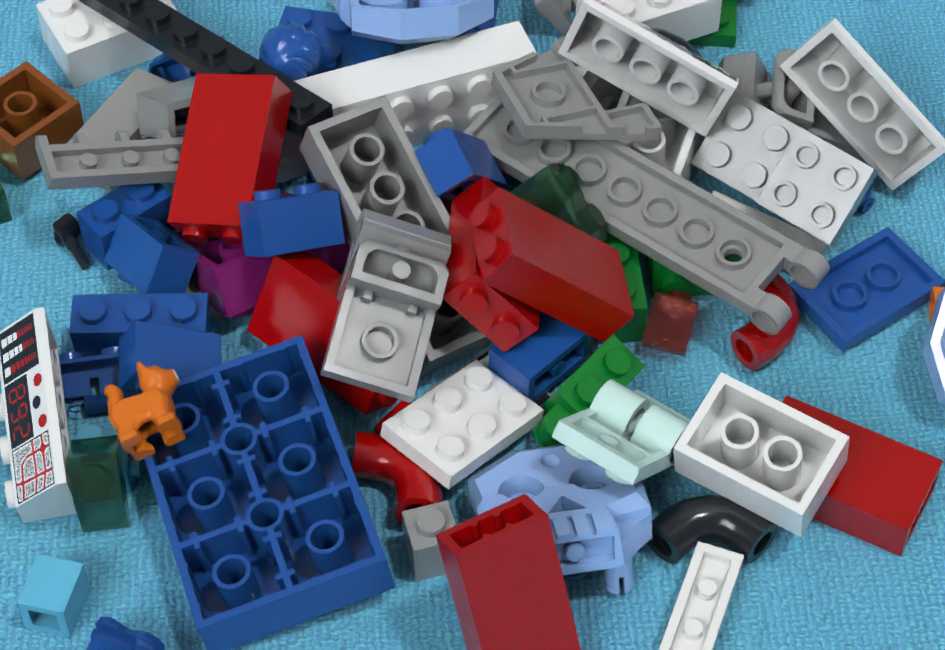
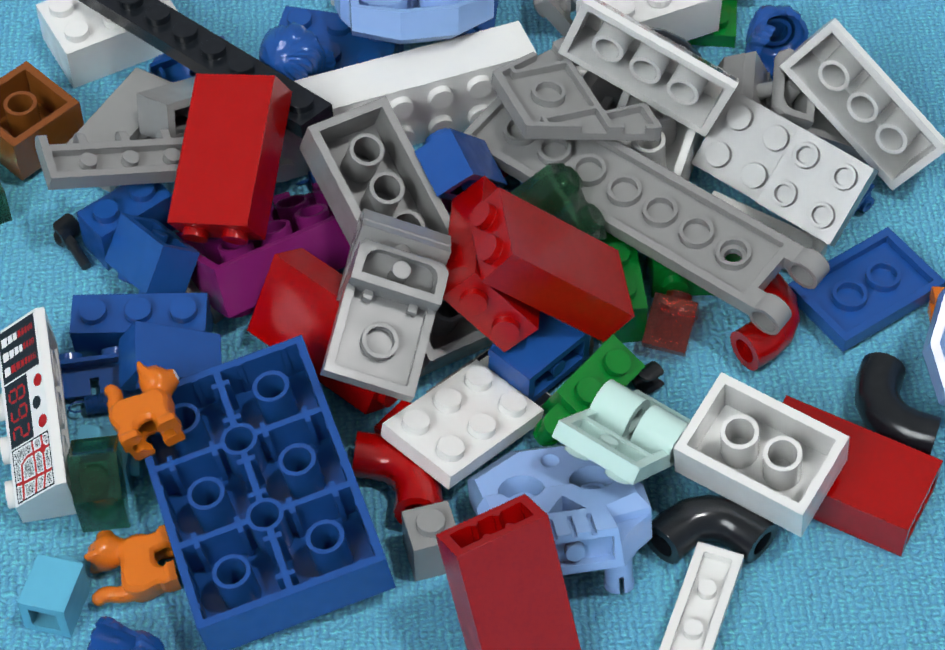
blue brick [238,182,345,257] -> none
none -> orange animal [84,524,182,607]
none -> black hand [632,361,664,395]
none -> blue hair [745,5,809,81]
none -> black cylinder [855,352,941,455]

